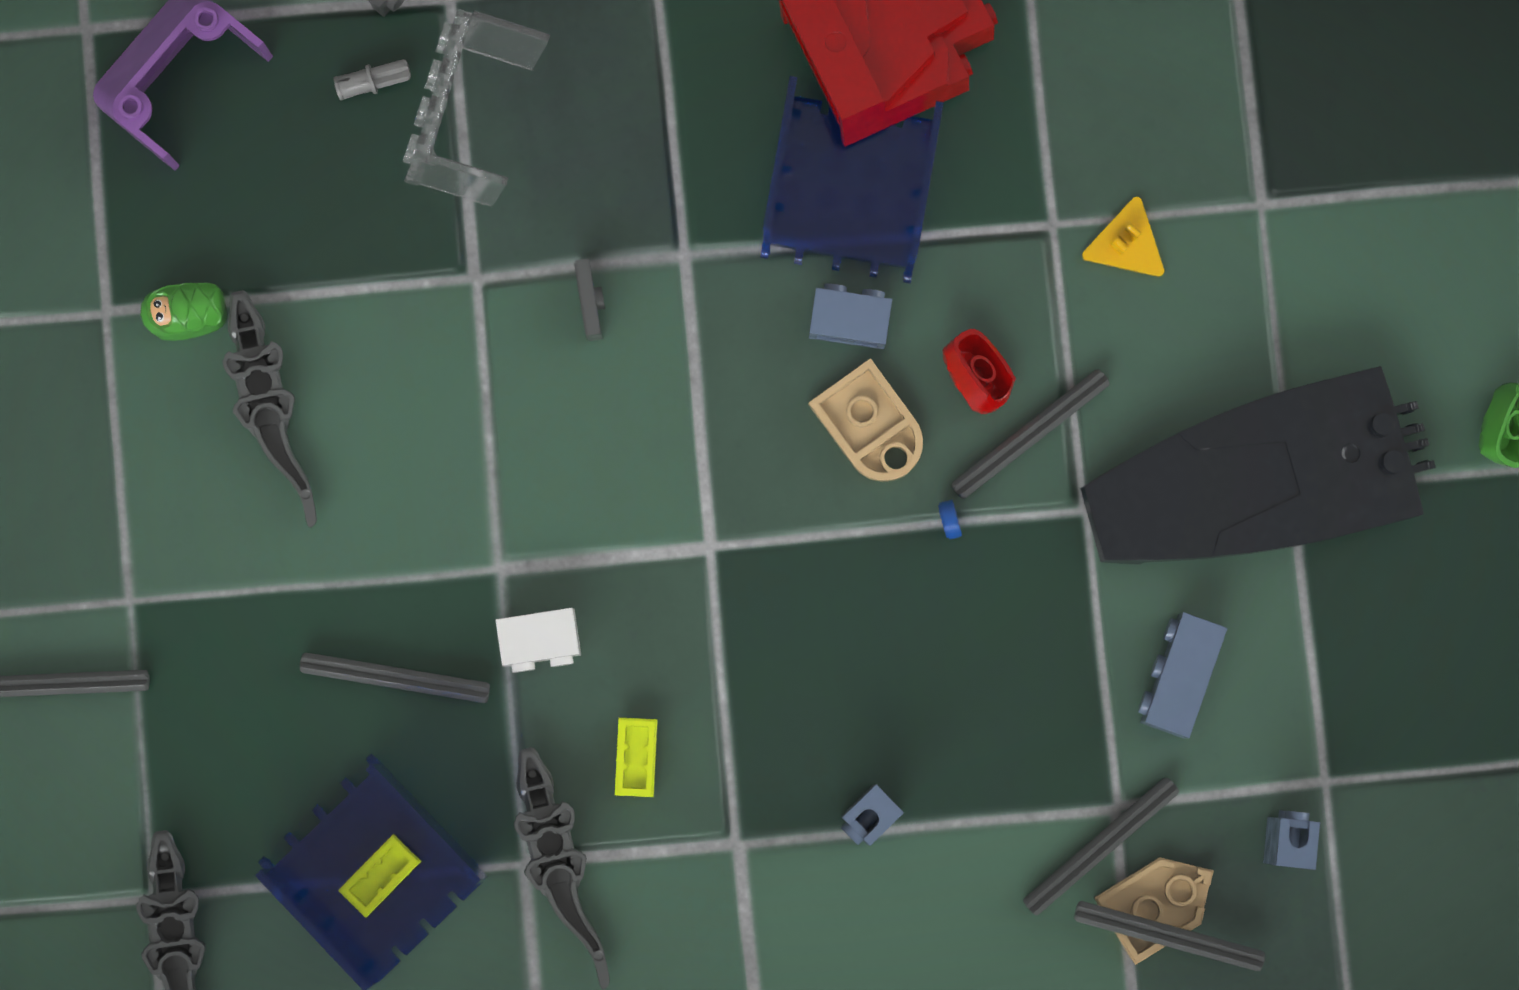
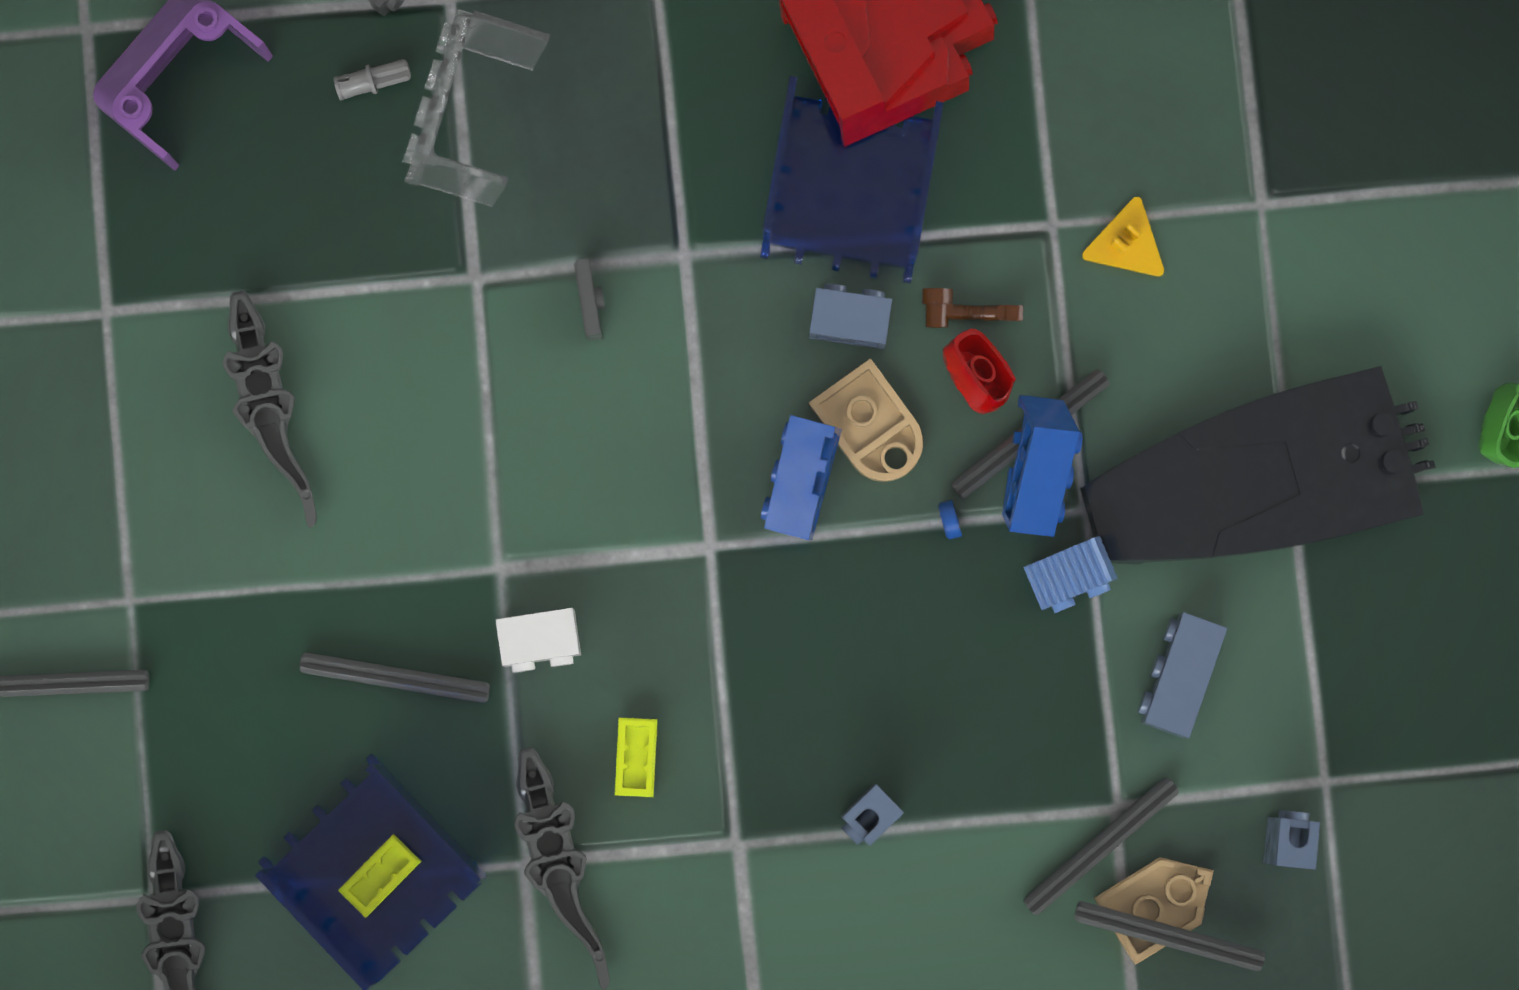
bright green piece [140,283,227,341] -> none
none -> wedge [761,415,842,540]
none -> reddish brown brick [922,288,1023,328]
none -> blue wedge [1002,395,1083,537]
none -> medium blue brick [1023,536,1118,614]

